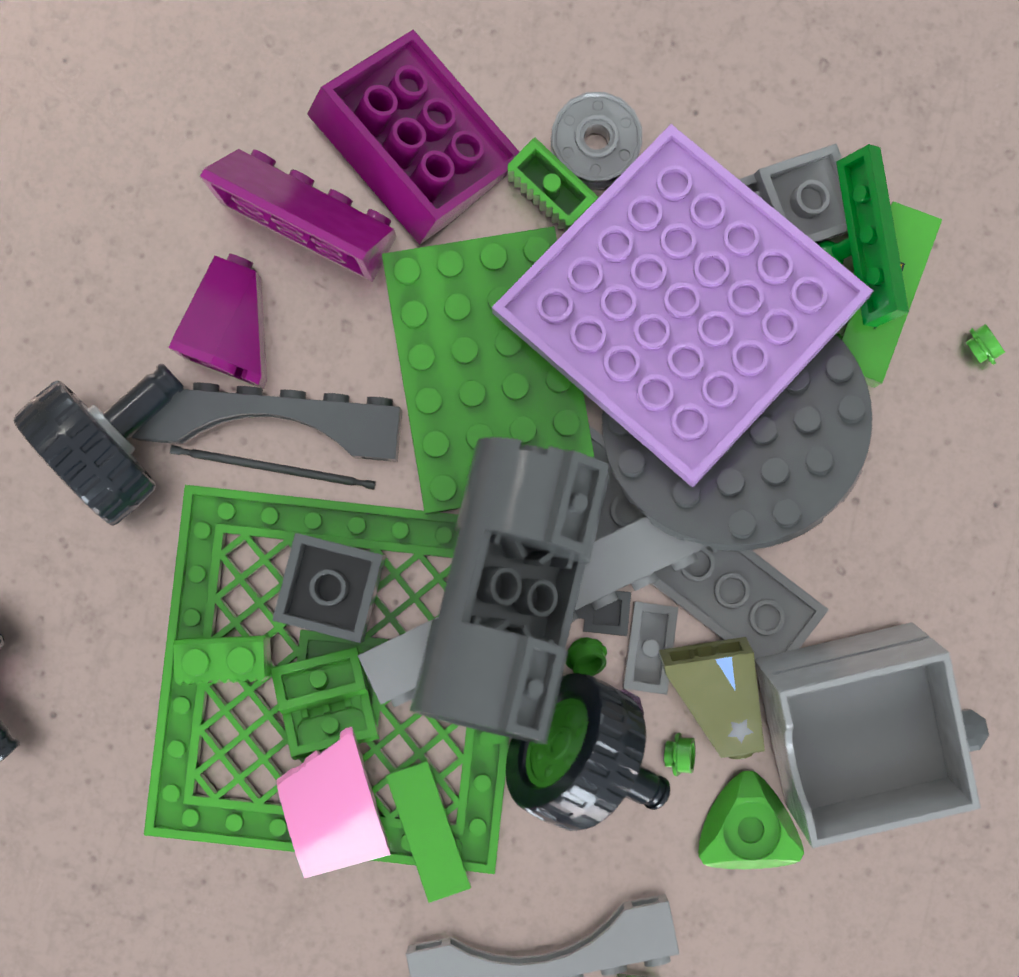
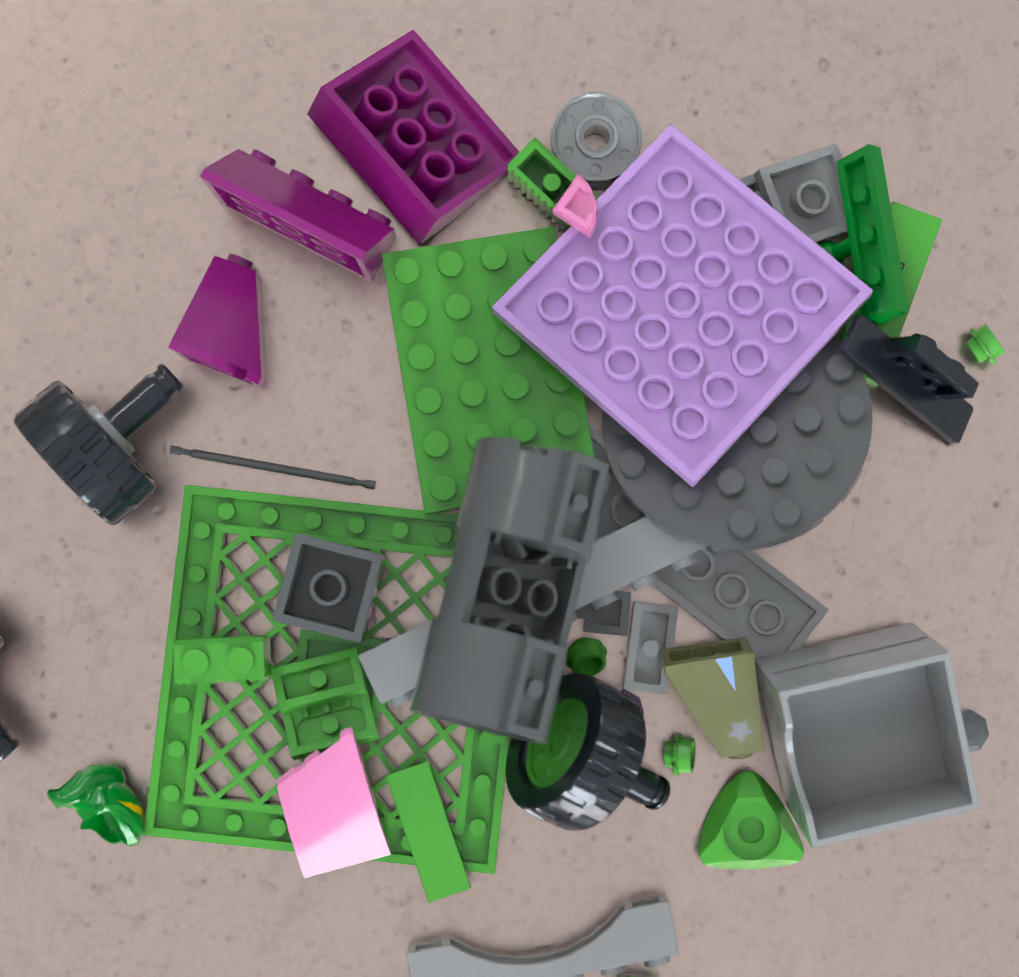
dark grey arch [132,382,402,462] -> none
none -> green hair [47,764,144,847]
none -> bright pink tile [552,174,598,238]
none -> black bracket [840,315,979,443]

